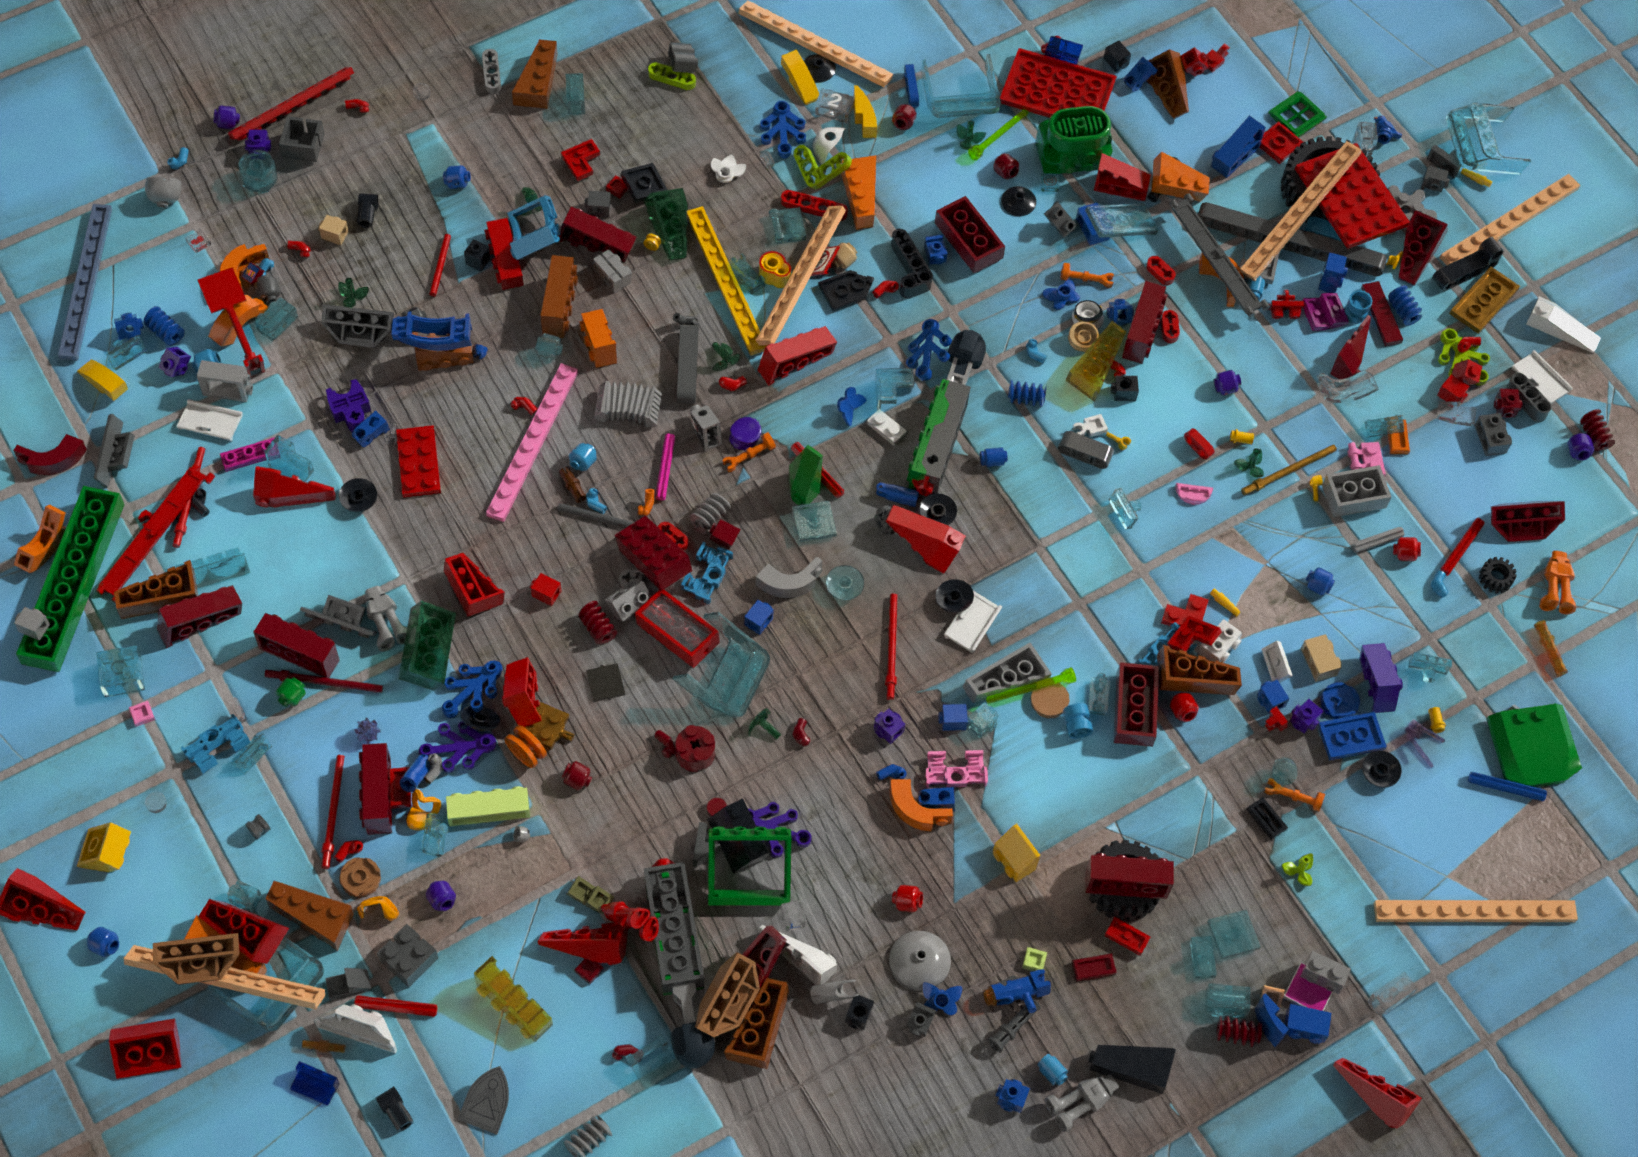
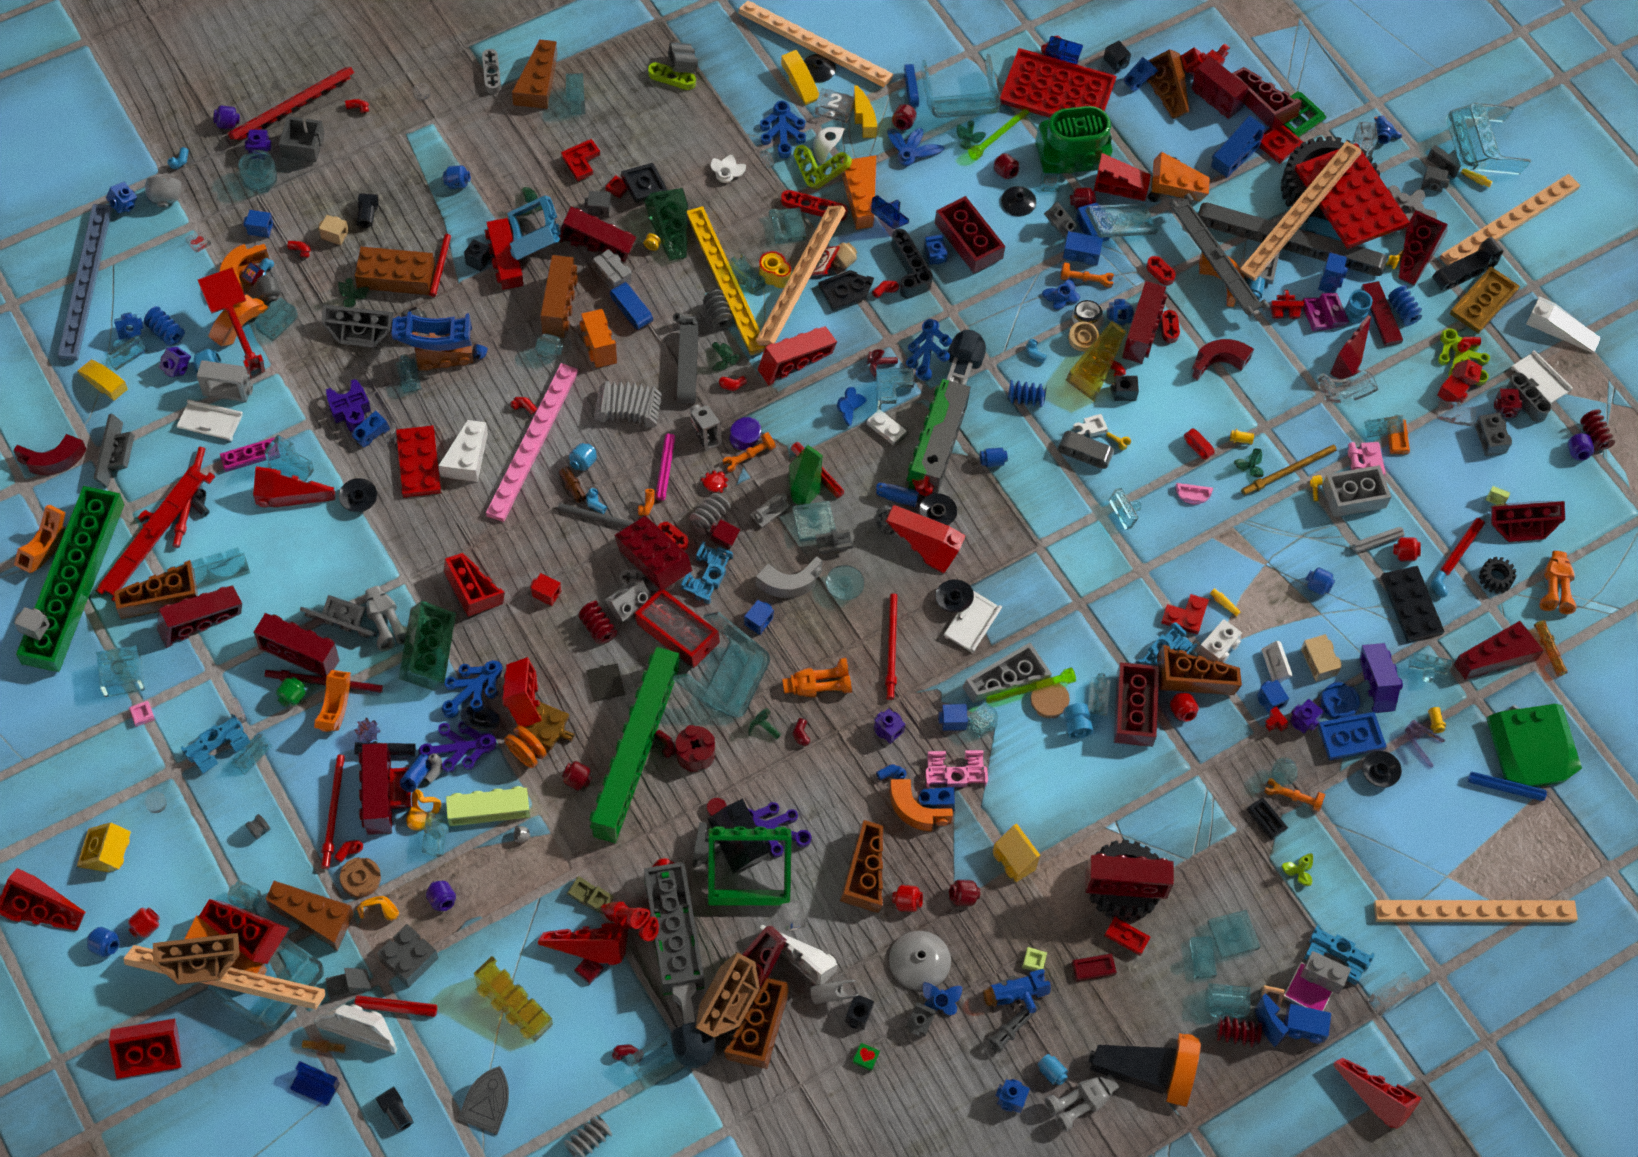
red plate [1167,616,1222,651] -> none
dark purple head [1213,370,1242,396] -> none
none -> blue brick [106,181,137,214]
none -> red head [128,907,160,938]
none -> blue brick [244,210,273,238]
none -> orange arch [314,670,351,732]
none -> black pin [354,741,416,756]
none -> dark orange brick [355,246,435,295]
none -> clear light blue hinge [395,354,422,393]
none -> white wedge [438,420,488,482]
none -> green brick [589,647,679,844]
none -> blue beam [609,282,653,330]
none -> red piece [701,470,728,493]
none -> dark grey piece [703,289,733,331]
none -> light grey hinge [750,493,790,528]
none -> orange piece [782,658,852,697]
none -> dark grey hips [815,529,853,555]
none -> dark orange wedge [839,820,883,913]
none -> green tile [853,1043,880,1071]
none -> dark red plant [867,349,898,379]
none -> clear blue panel [871,195,909,230]
none -> blue plant [887,128,945,166]
none -> dark red head [949,879,981,906]
none -> blue brick [1063,231,1103,265]
none -> dark red head [1070,187,1096,210]
none -> orange arch [1166,1033,1201,1107]
none -> dark red brick [1191,56,1249,119]
none -> dark red arch [1192,339,1254,380]
none -> dark red wedge [1232,67,1302,130]
none -> dark azure piece [1304,925,1374,985]
none -> black plate [1381,566,1445,643]
none -> dark red wedge [1454,621,1544,680]
none -> yellowish green tile [1486,486,1510,505]

